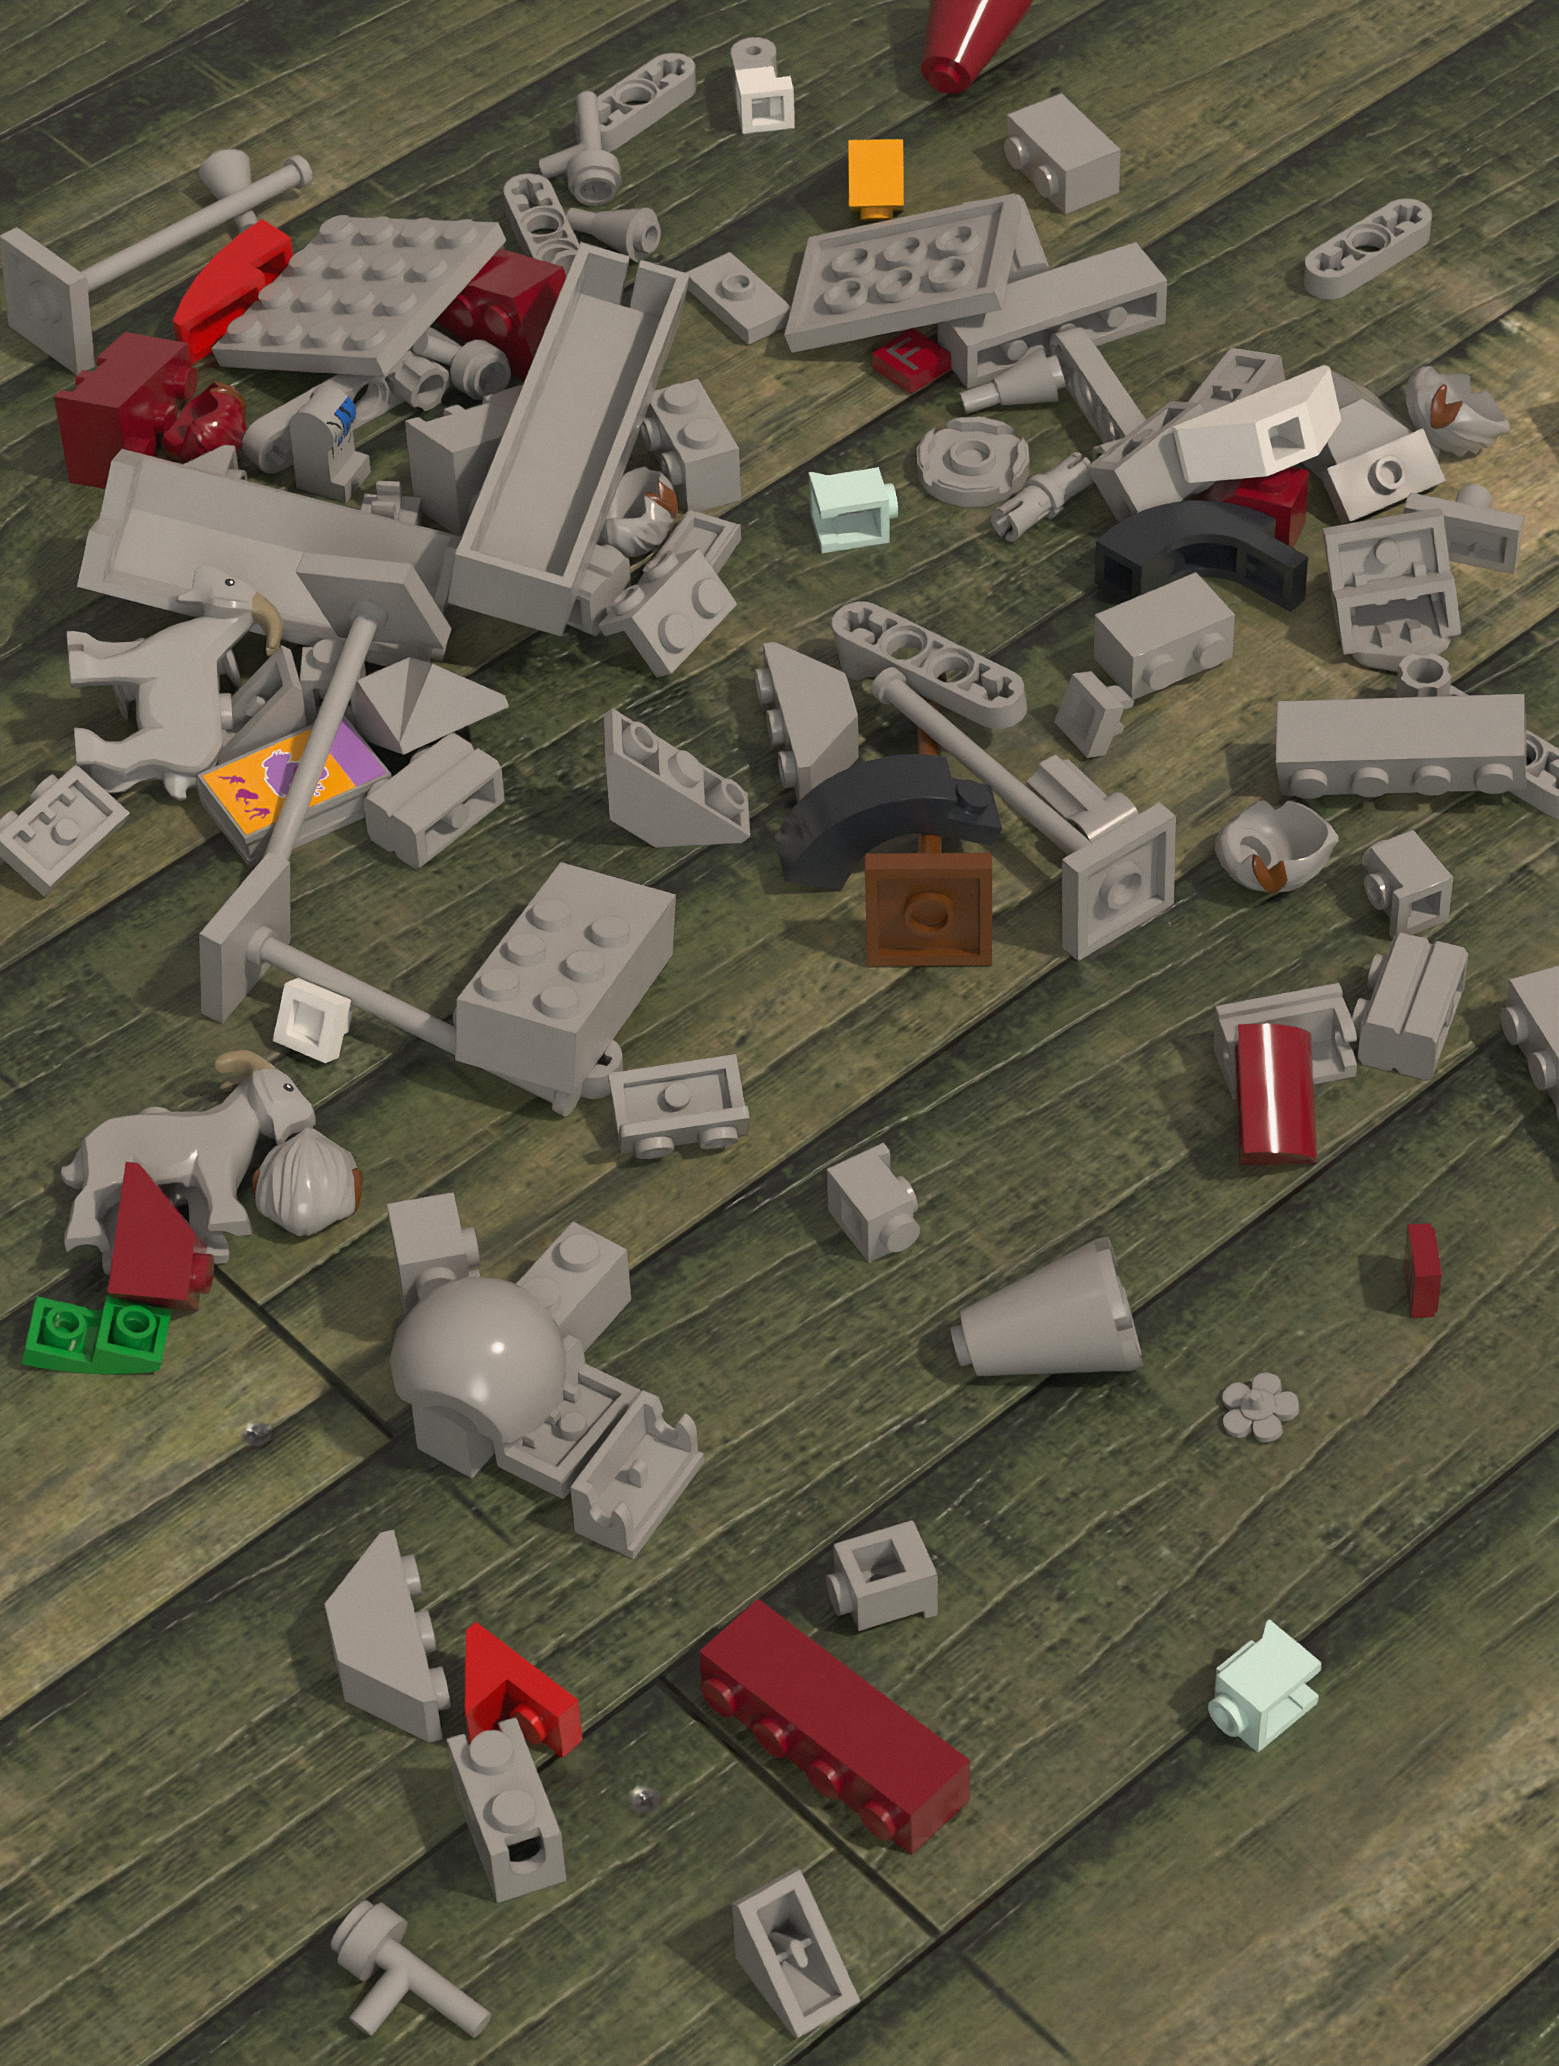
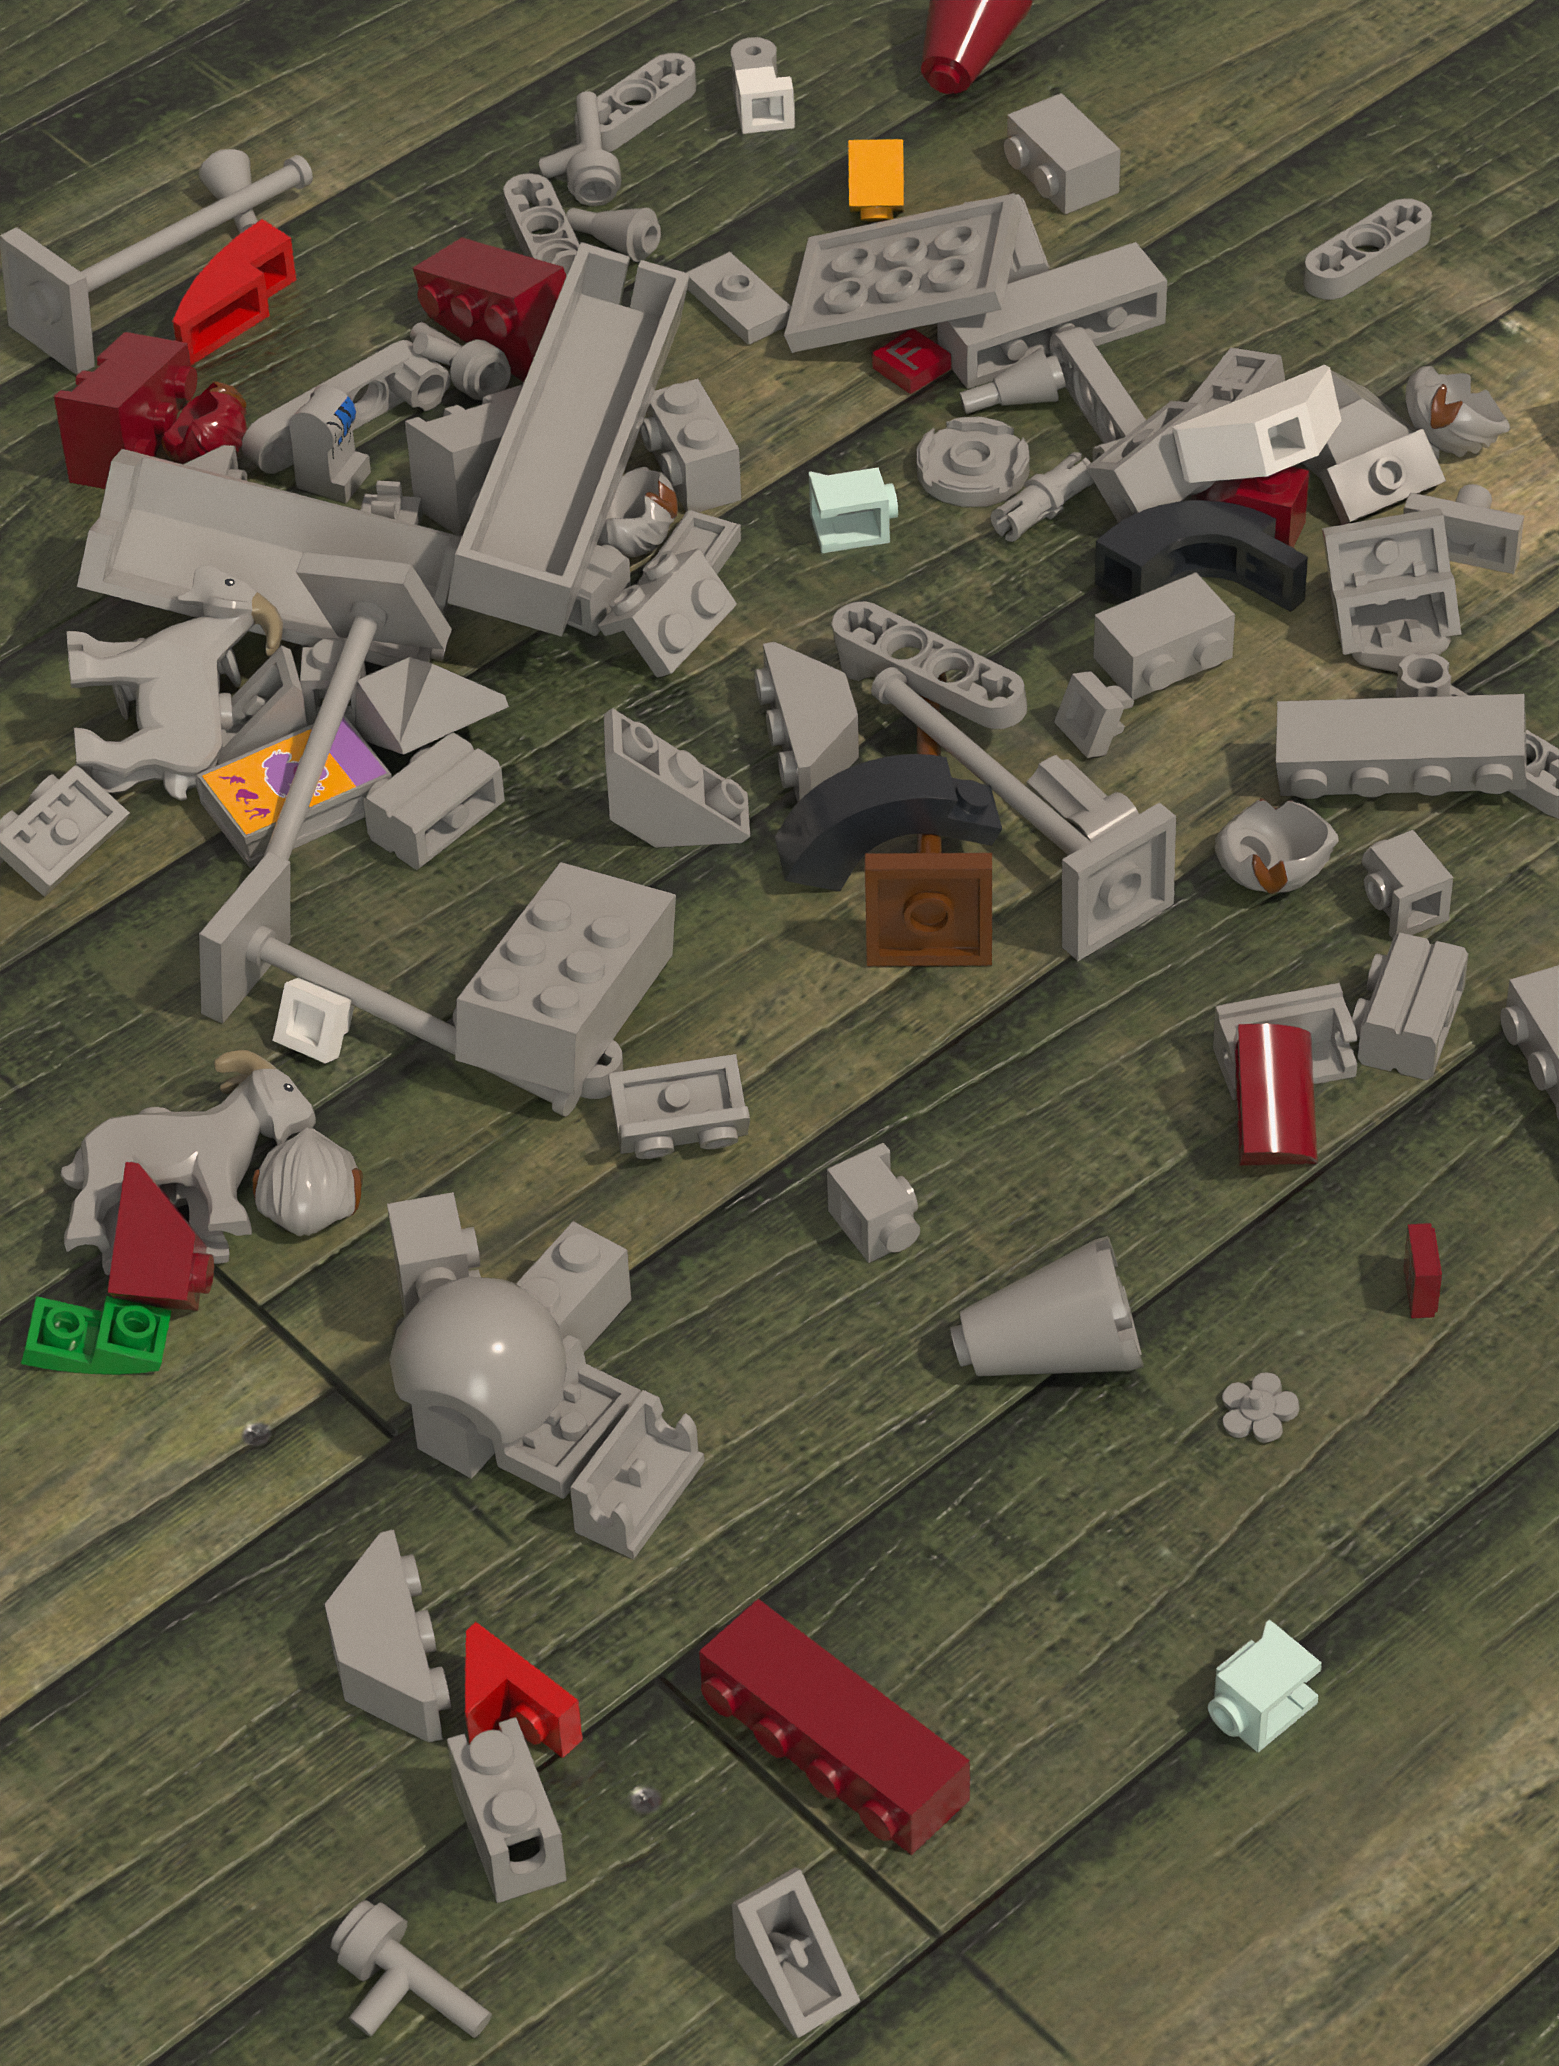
light grey plate [211,215,507,377] -> none
light grey brick [826,1520,938,1631] -> none

